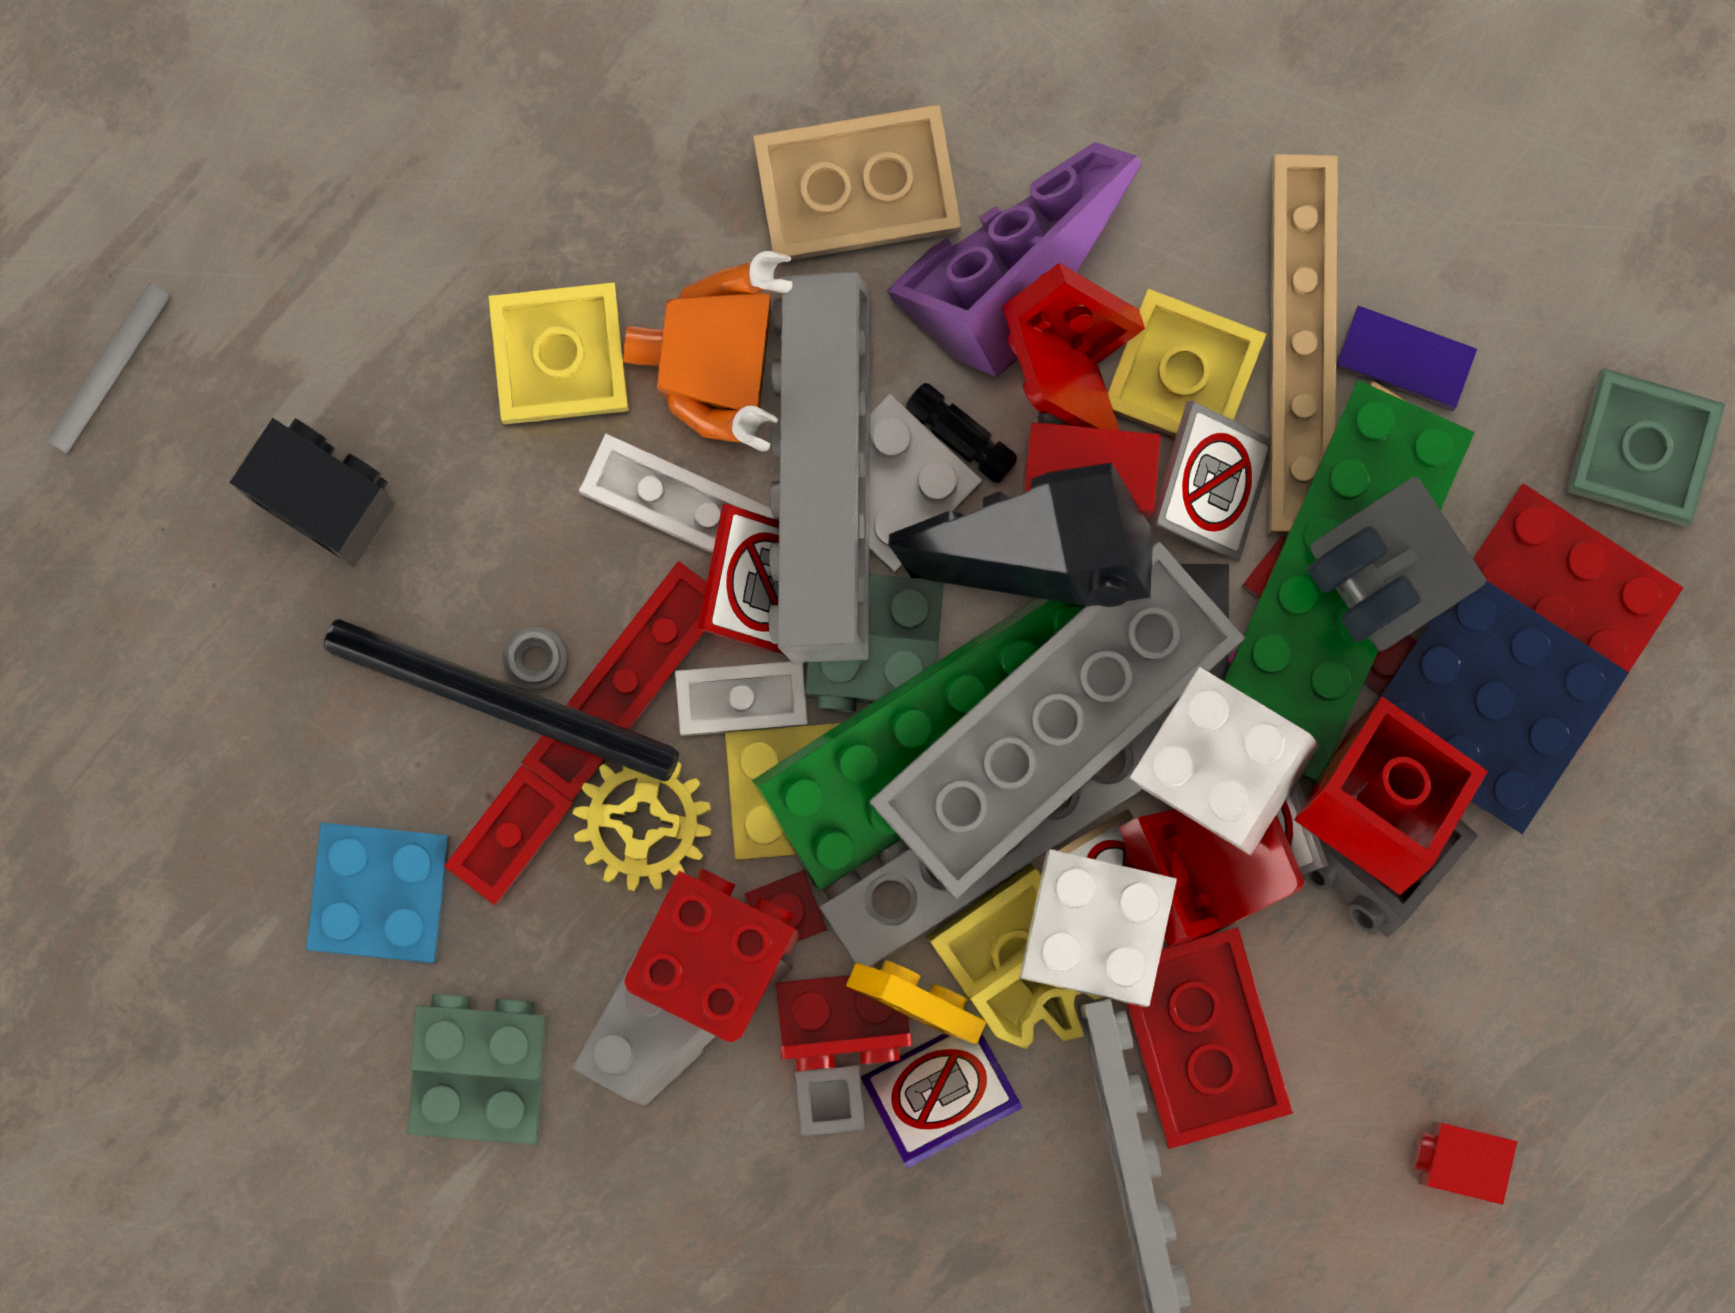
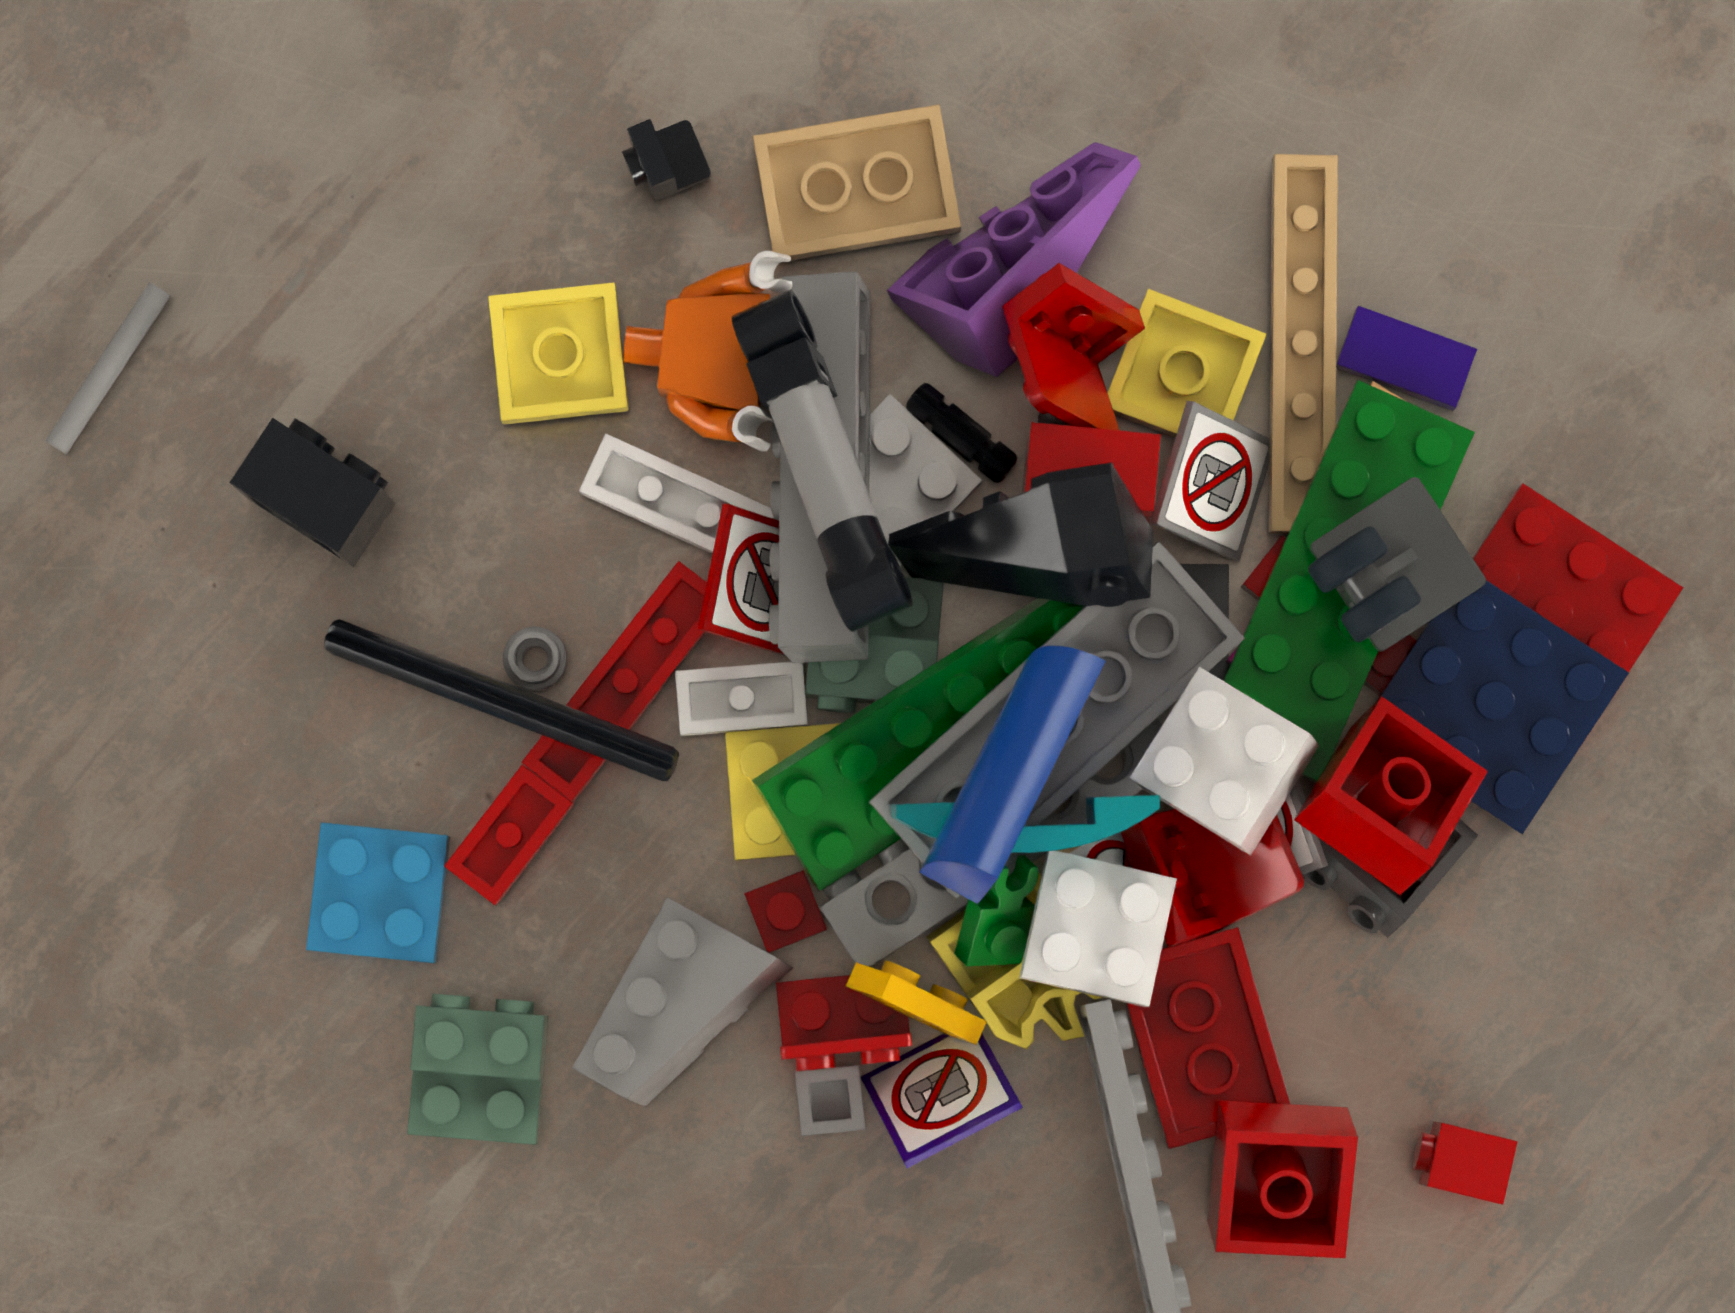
light yellow gear [573,762,712,892] -> none
red bracket [624,868,801,1042] -> none
sand green plate [1565,368,1725,527] -> none
none -> black bracket [622,119,711,202]
none -> black piece [732,289,913,632]
none -> teal slope [891,795,1160,853]
none -> blue brick [919,646,1106,904]
none -> green plate [954,855,1038,967]
none -> red brick [1207,1101,1358,1259]

